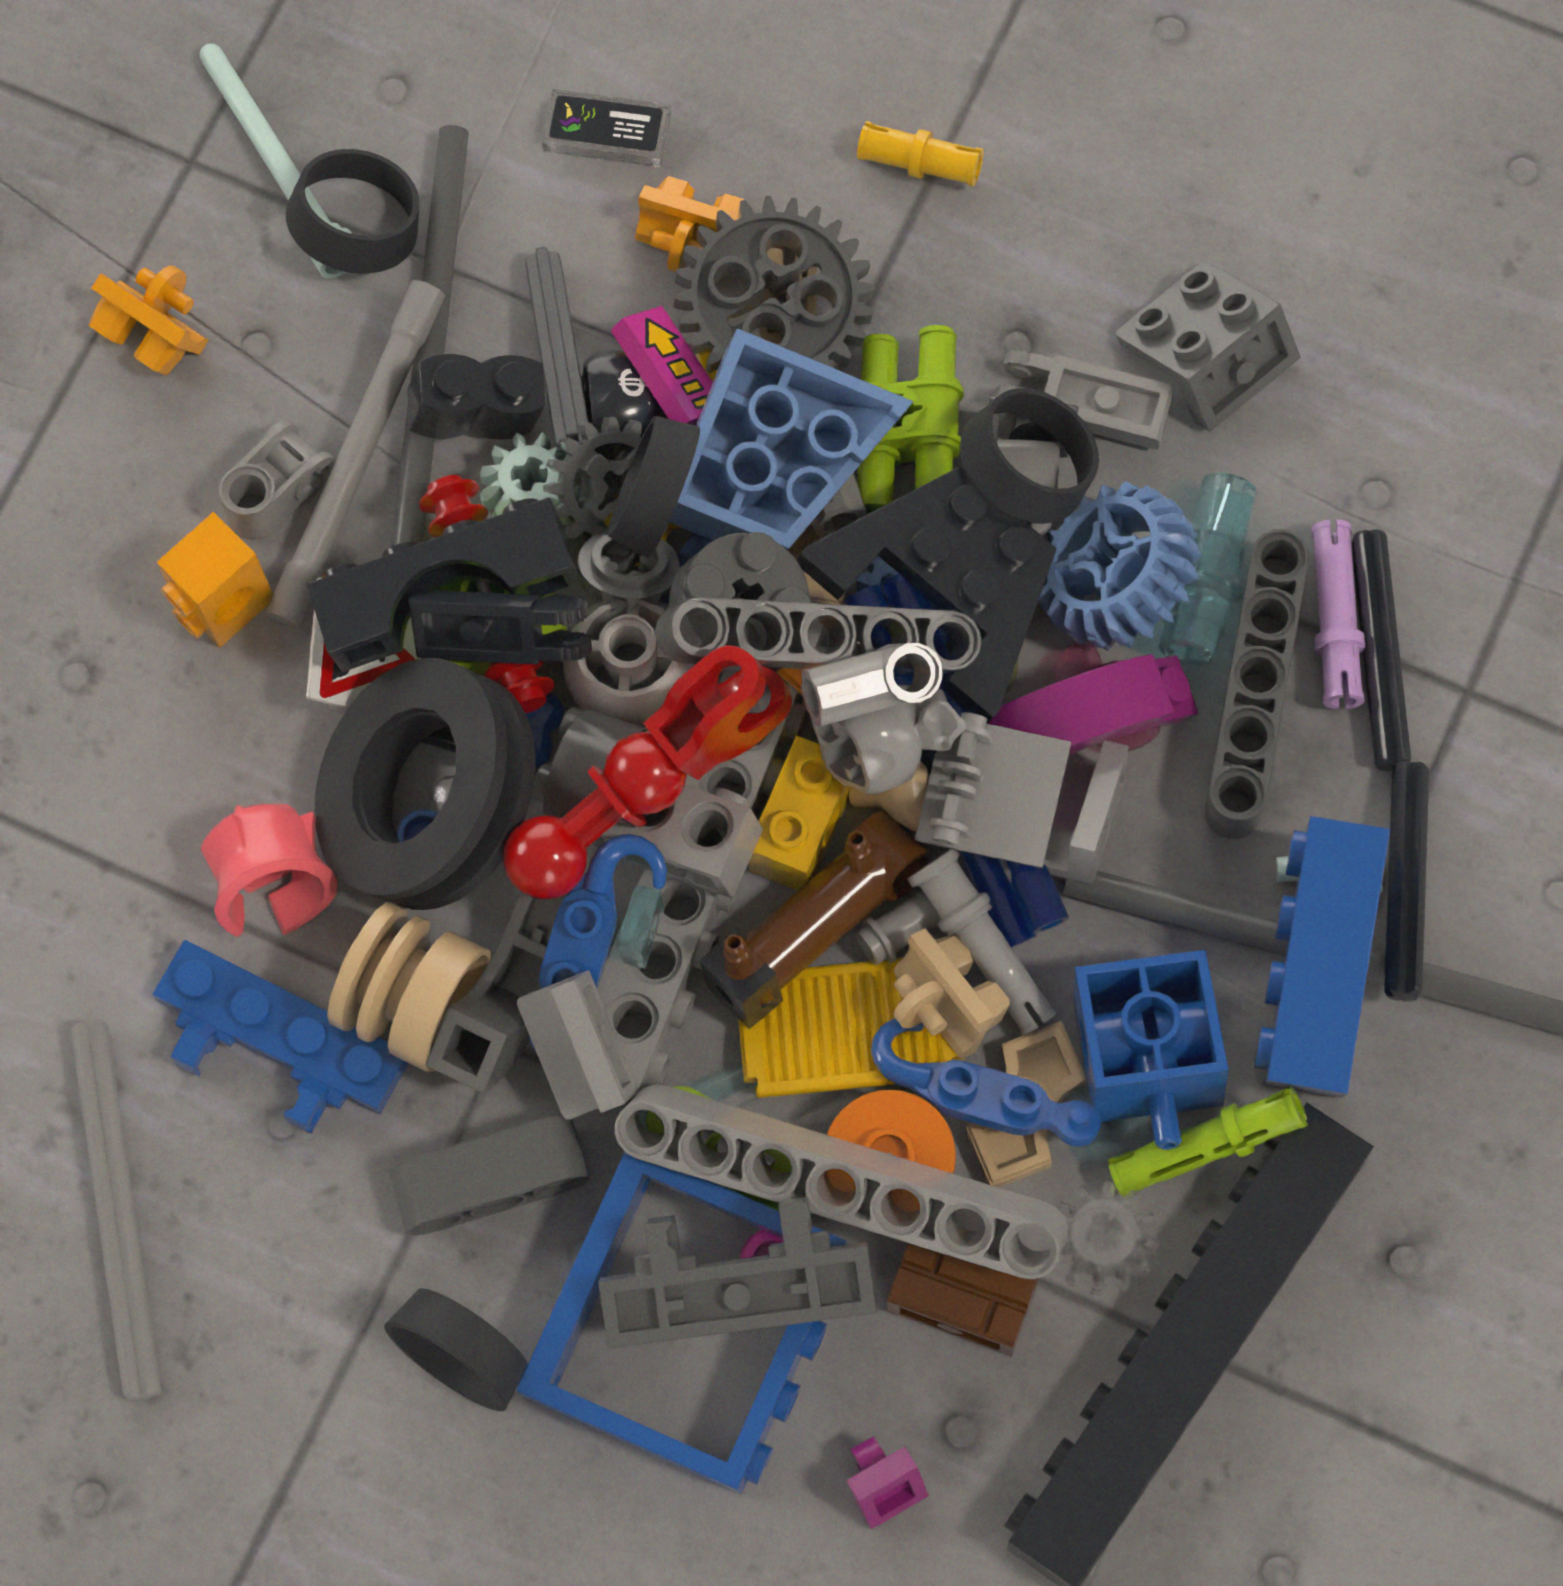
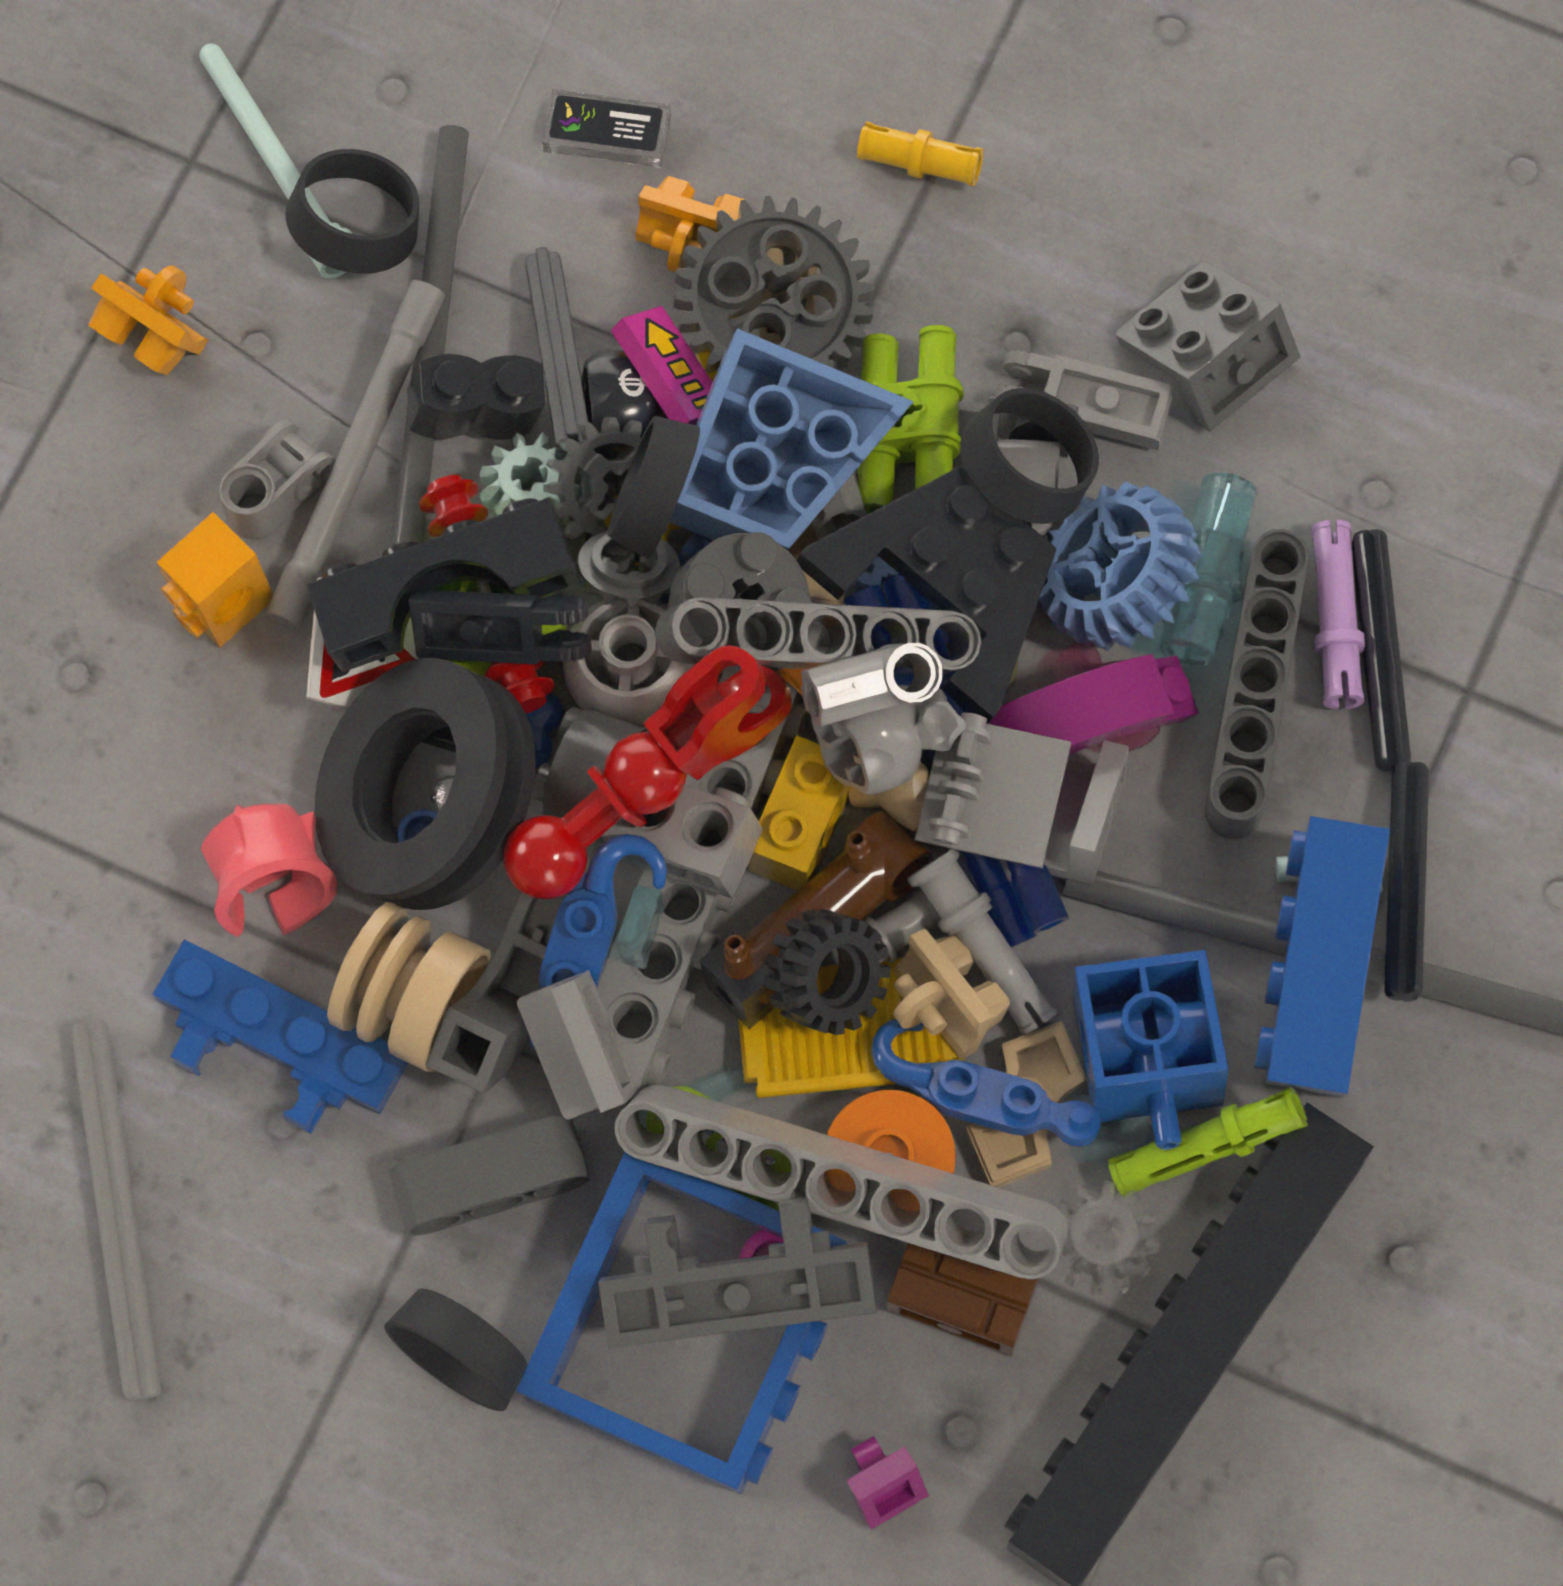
none -> black tyre [764,909,891,1035]

